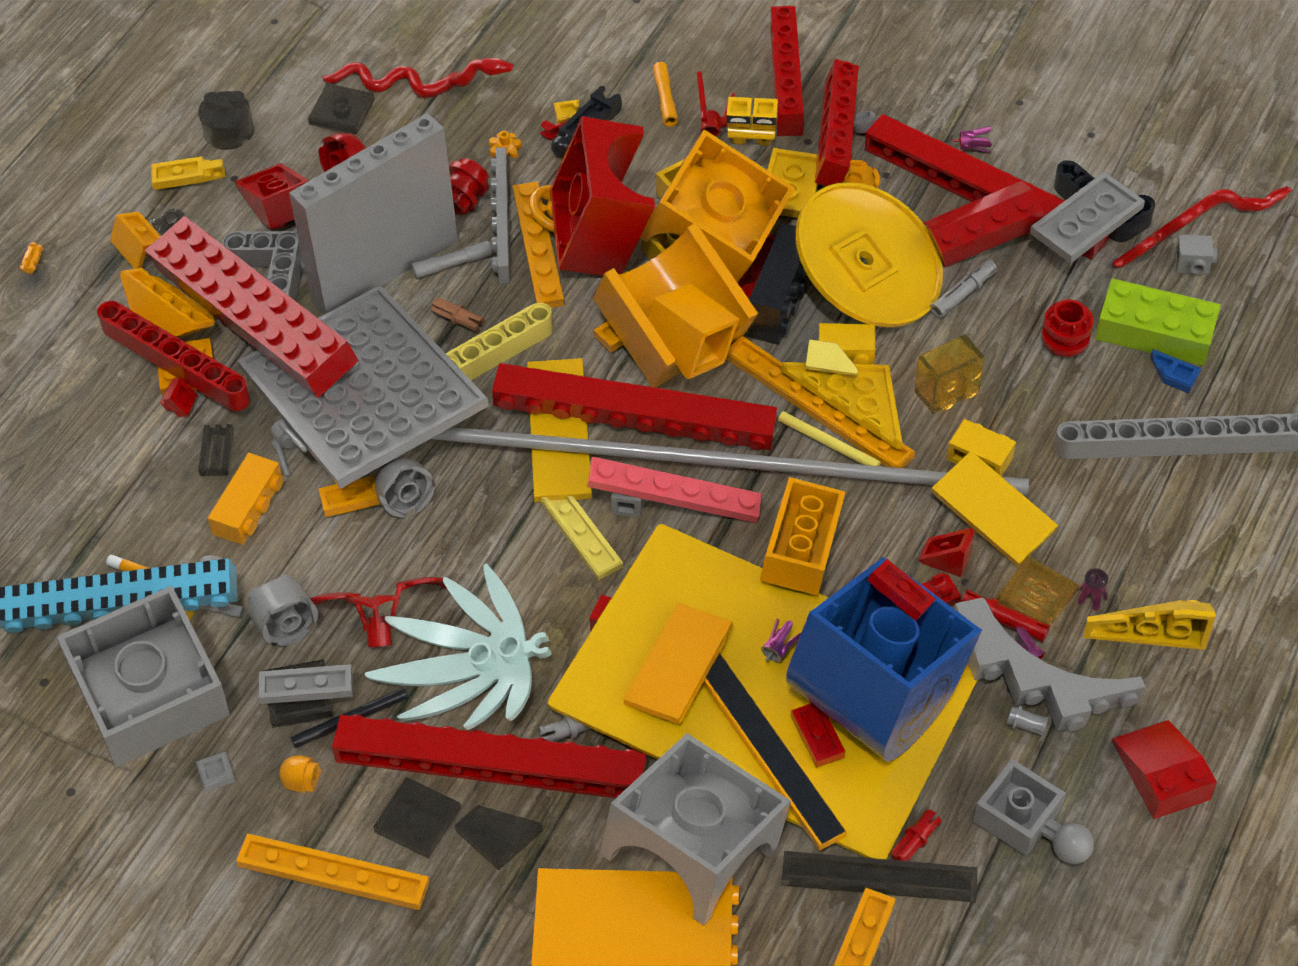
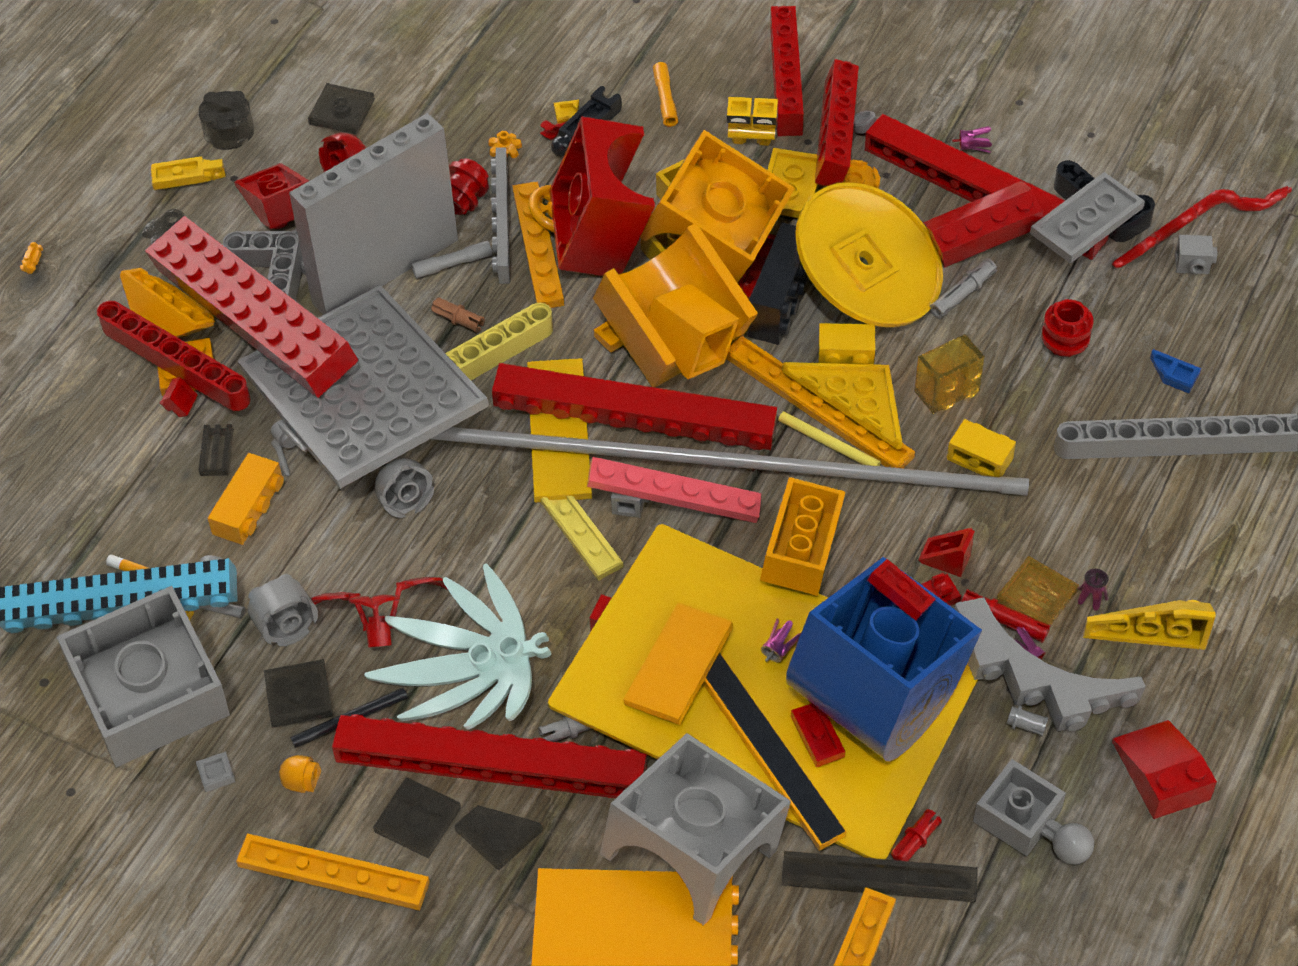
light orange panel [110,212,161,269] -> none
light grey plate [259,664,353,704] -> none
light orange plate [318,475,380,518] -> none
red animal [322,58,514,98] -> none
red plant [697,71,735,137] -> none
light yellow tile [805,339,858,376] -> none
yellow tile [931,451,1058,567] -> none
lime brick [1095,278,1221,366] -> none

